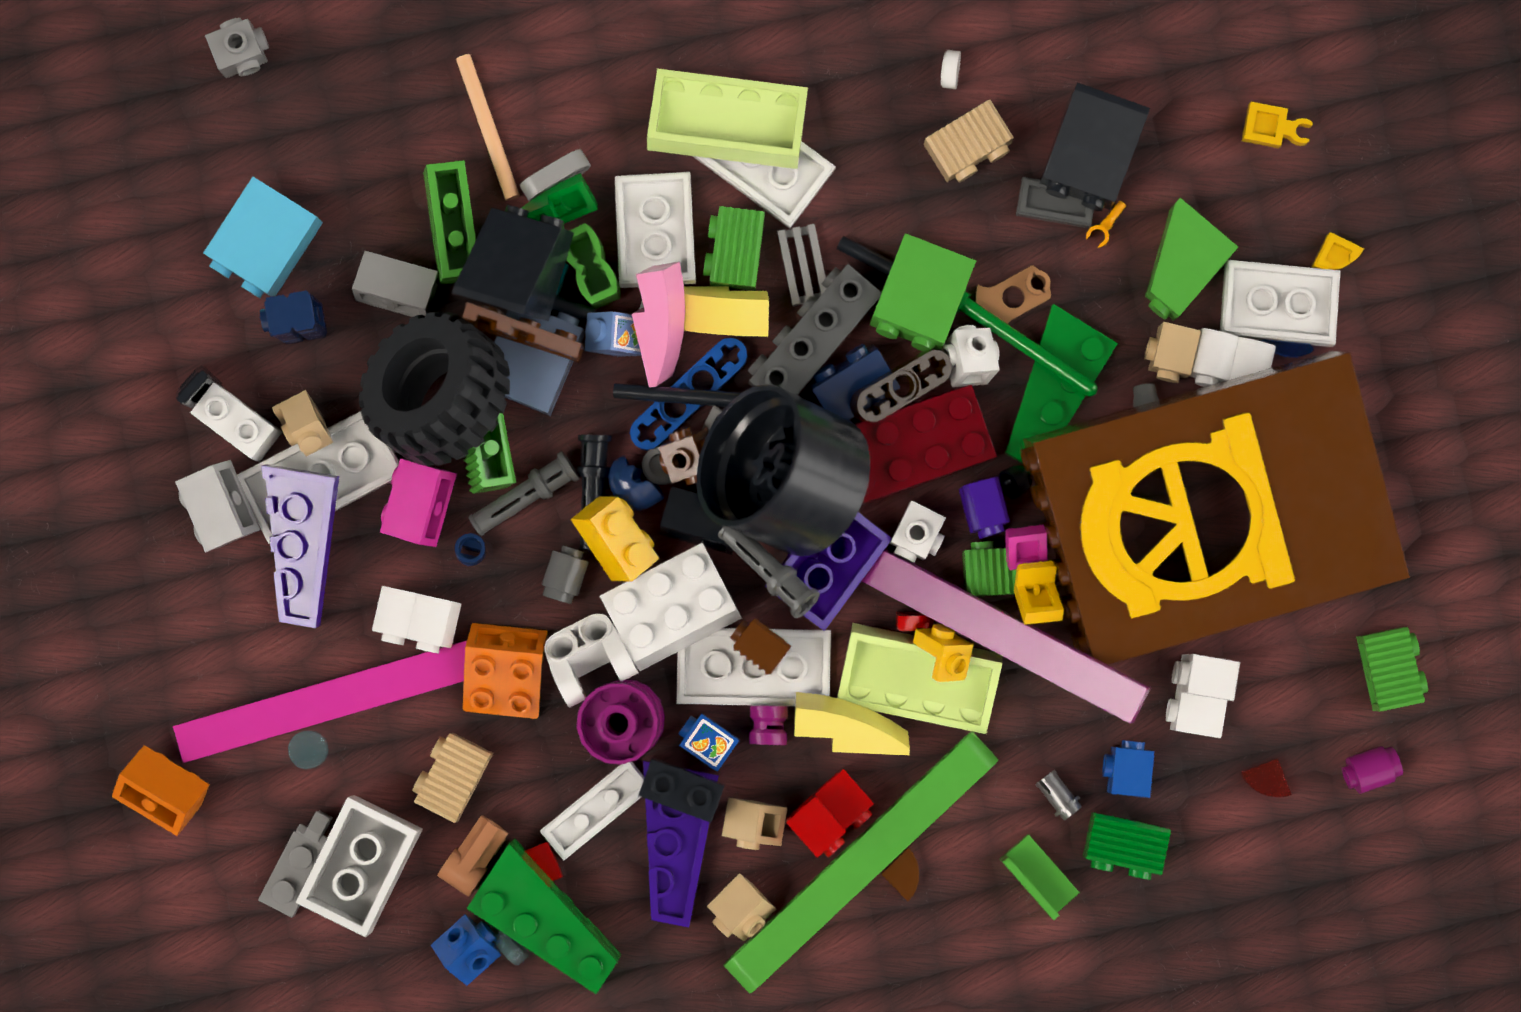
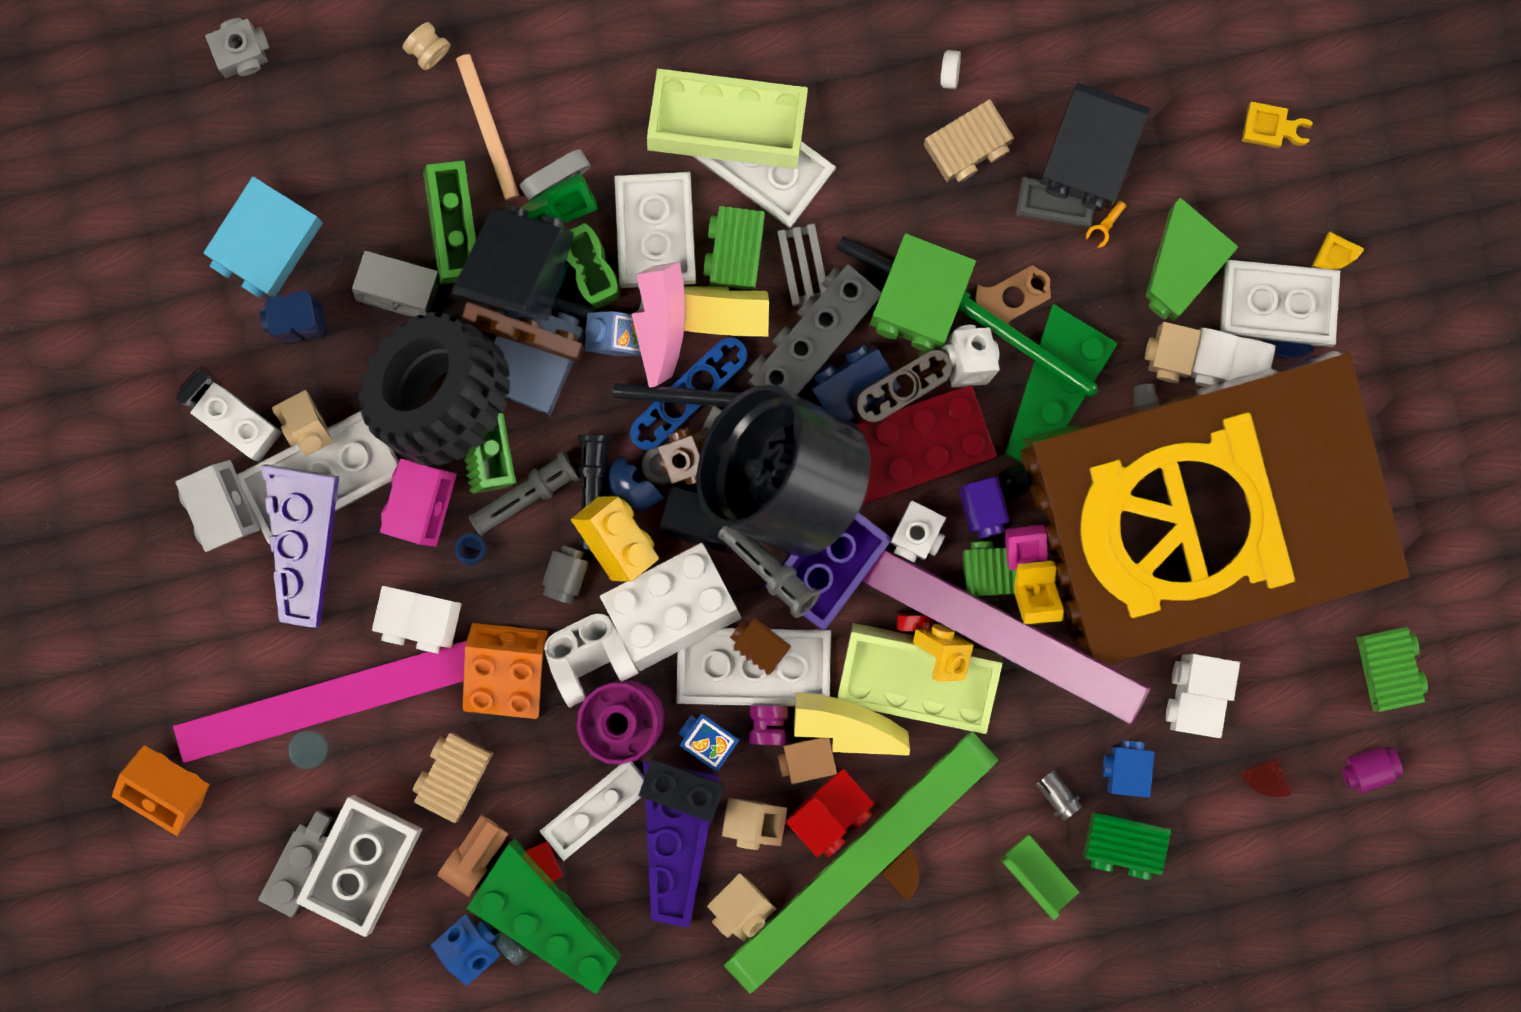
none -> tan wheel [402,22,451,70]
none -> medium nougat brick [778,737,837,784]

